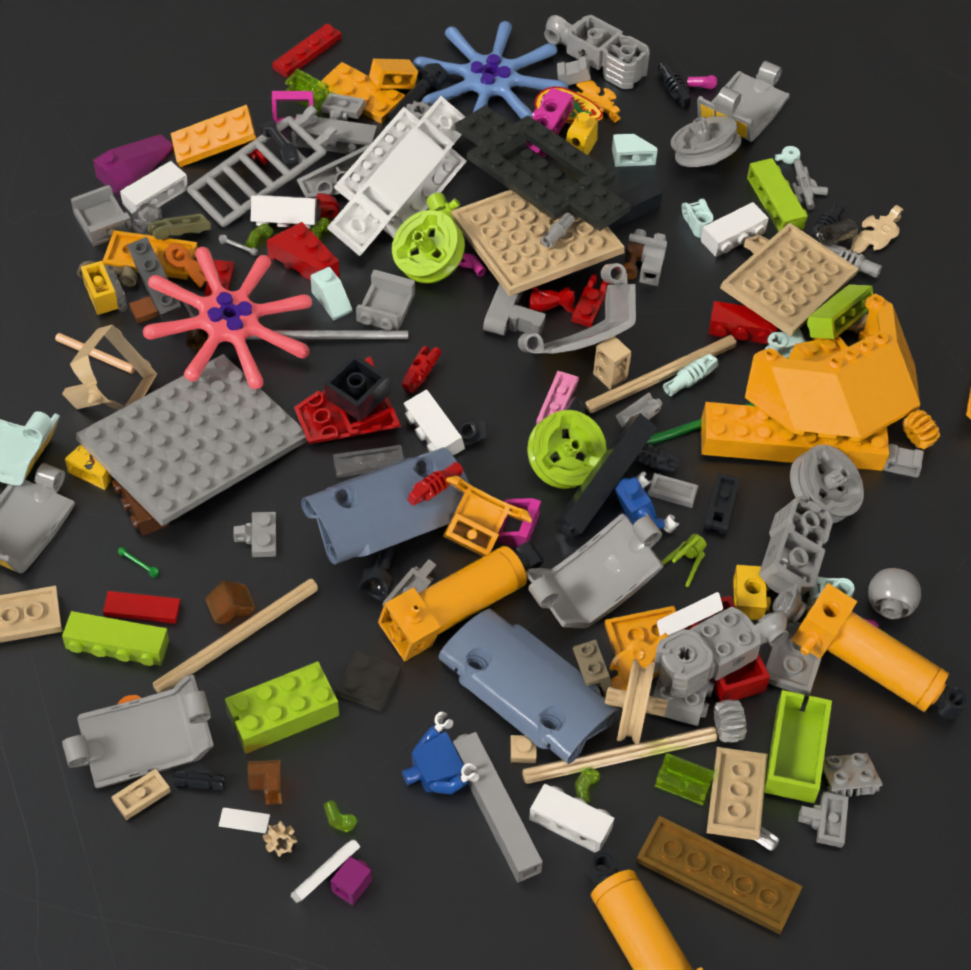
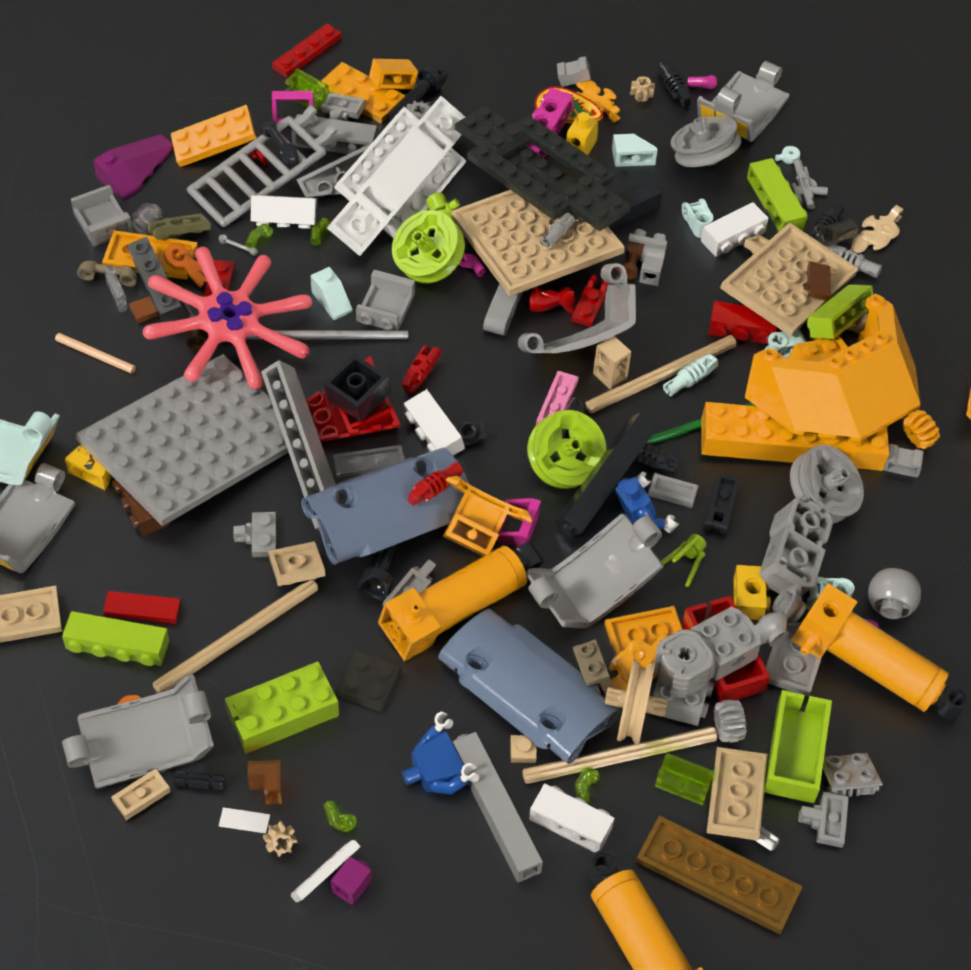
tan piece [62,325,157,410] -> none
yellow brick [81,261,119,315] -> none
green hinge [118,547,159,577] -> none
white brick [120,161,188,219] -> none
clear orange piece [205,580,256,624] -> none
red wedge [266,222,340,281] -> none
red piece [316,193,340,220] -> none
medium blue animal [413,21,568,119] -> none
light grey piece [508,305,546,336] -> none
light grey brick [544,15,650,89] -> none
light grey hinge [616,393,663,428] -> none
white sticker [657,592,723,636] -> none
none -> light grey brick [261,360,340,531]
none -> tan plate [268,541,325,586]
none -> tan gear [630,76,655,102]
none -> reddish brown tile [807,261,831,301]

